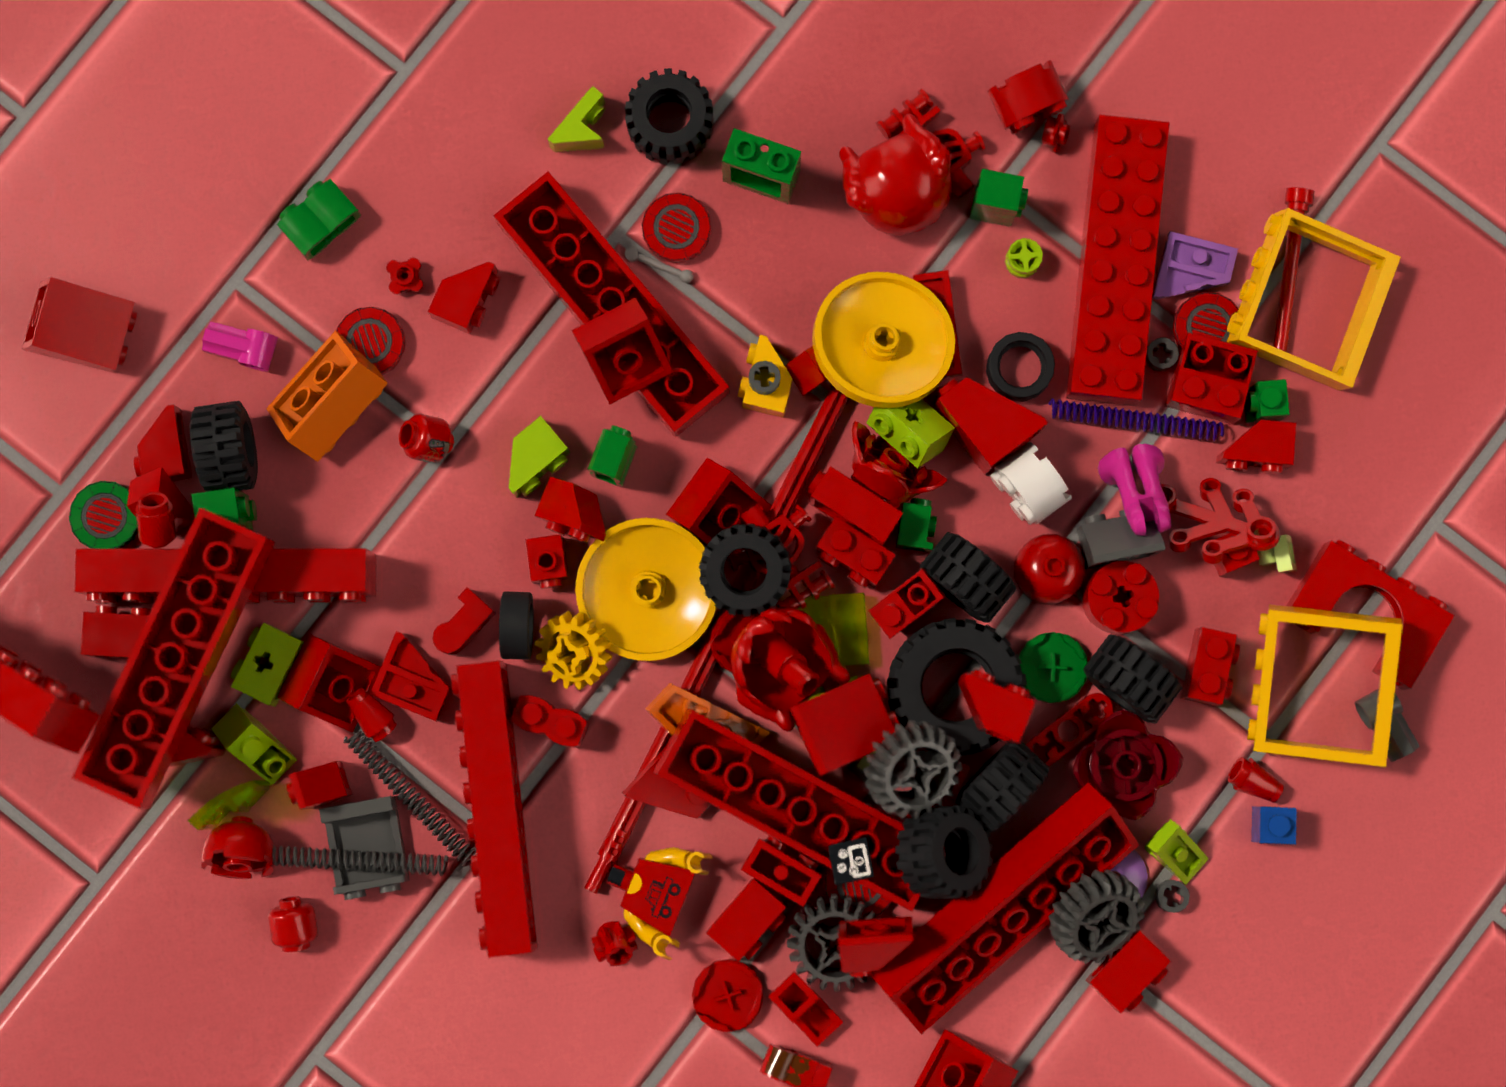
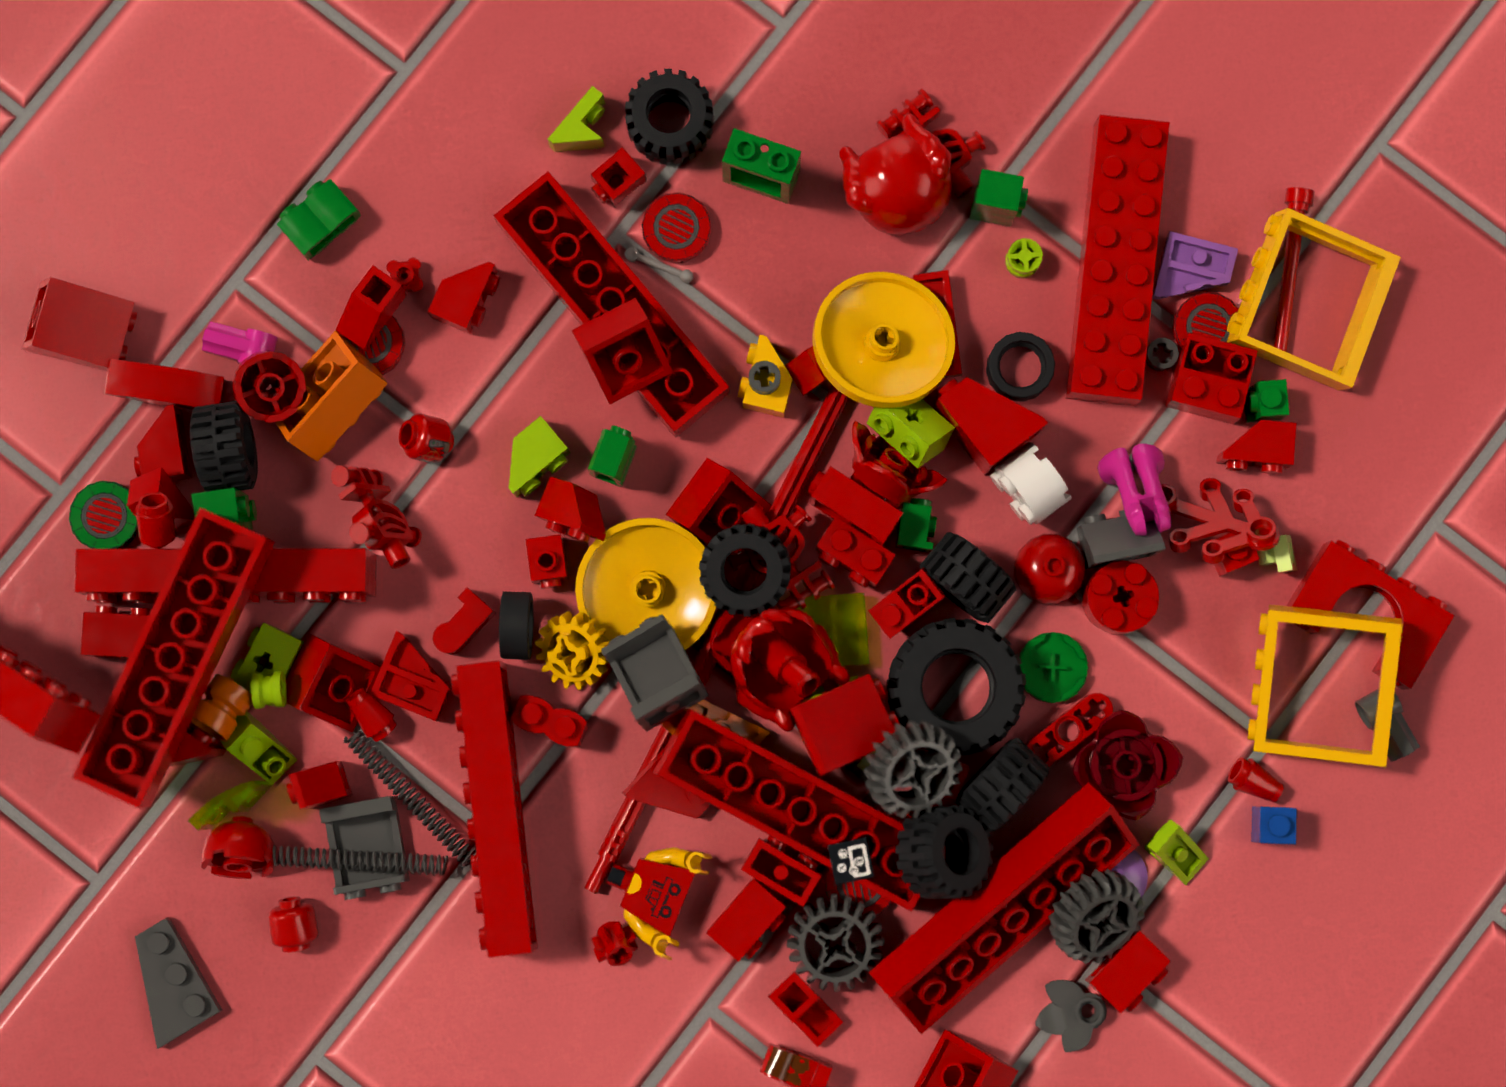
red tile [692,959,764,1032] -> none
red slope [838,916,913,977] -> none
red slope [958,669,1036,744] -> none
red brick [987,60,1069,135] -> none
red plate [1042,113,1070,153] -> none
dark purple piece [1048,398,1224,442] -> none
black tyre [1083,634,1182,723] -> none
dark grey bush [1155,880,1190,913] -> none
red brick [1180,627,1240,706] -> none
none -> red slope [104,359,224,410]
none -> dark grey wing [135,917,222,1049]
none -> orange wheel [191,674,253,742]
none -> red cylinder [232,350,306,423]
none -> lime wheel [251,671,287,709]
none -> red piece [331,465,422,569]
none -> red slope [336,265,407,351]
none -> red brick [590,147,647,206]
none -> dark grey panel [601,615,709,732]
none -> dark grey plate [1035,980,1107,1052]

